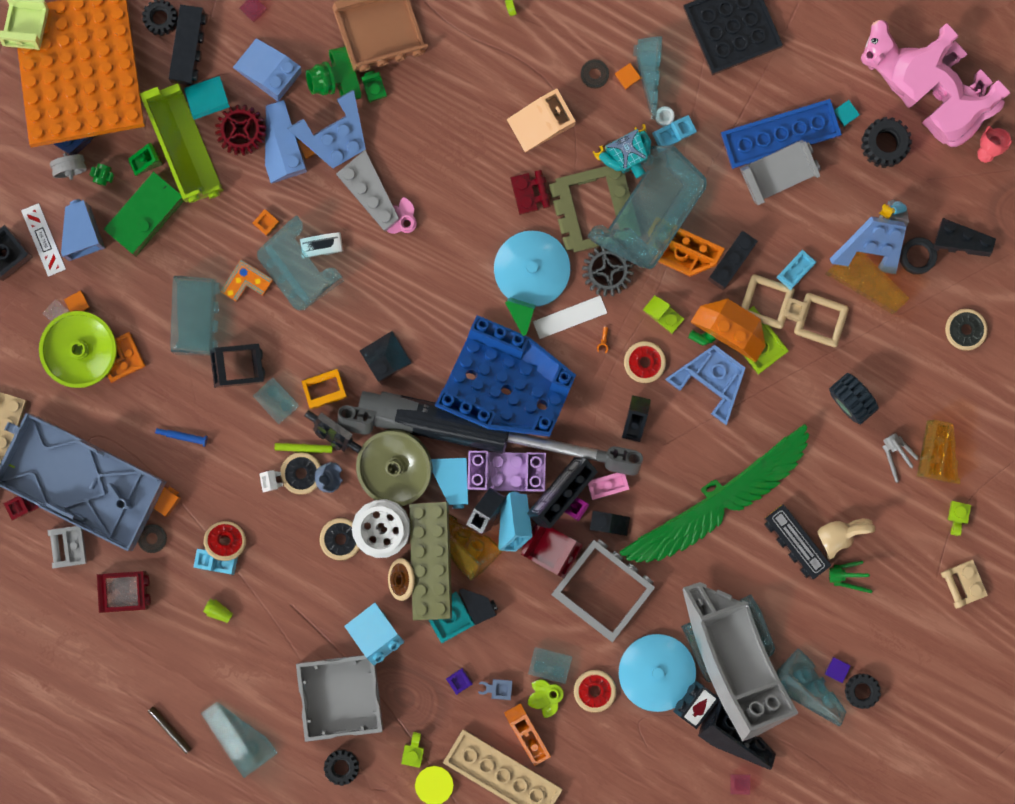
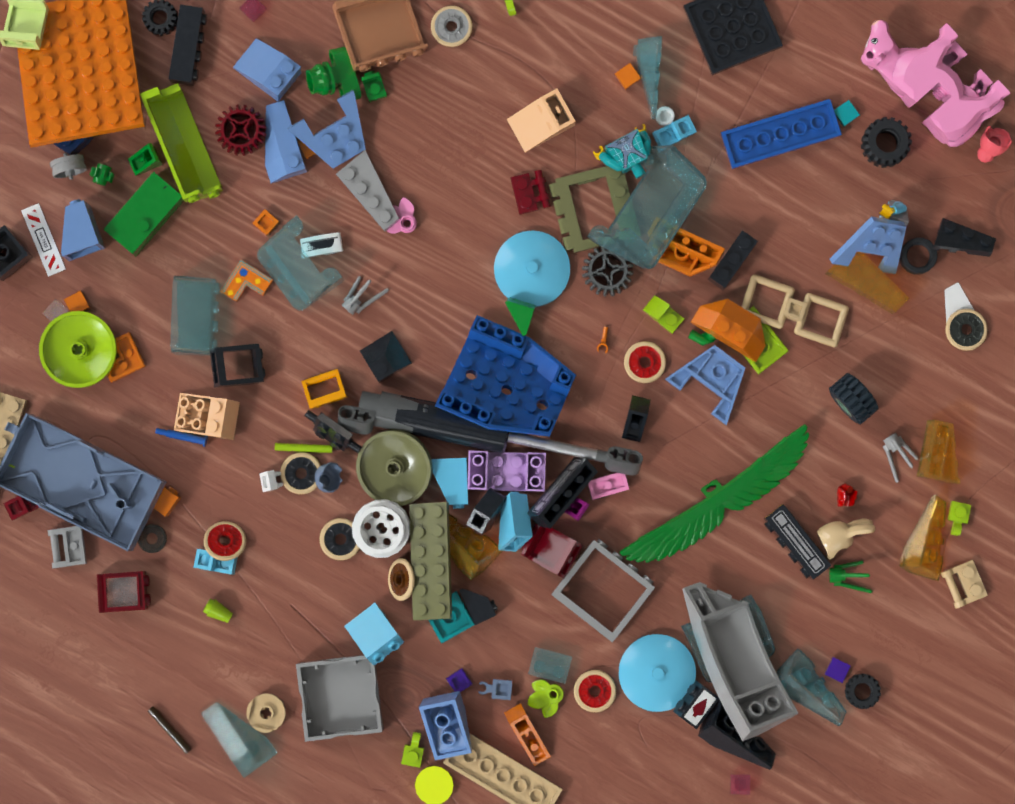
teal tile [184,76,230,120] -> none
clear light blue plate [253,378,299,424] -> none
black tyre [324,749,359,786] -> none
white sticker [533,296,607,339] -> none
clear smoke piece [581,59,609,89] -> none
black slope [589,511,630,536] -> none
light grey panel [740,140,821,205] -> none
medium azure plate [776,249,816,290] -> none
none -> light nougat slope [174,393,240,440]
none -> tan plate [246,693,286,733]
none -> light grey plant [342,276,389,315]
none -> medium blue slope [419,691,472,760]
none -> light grey wheel [431,6,473,47]
none -> red arm [837,483,858,507]
none -> clear yellow wedge [899,495,946,581]
none -> white sticker [944,283,974,323]

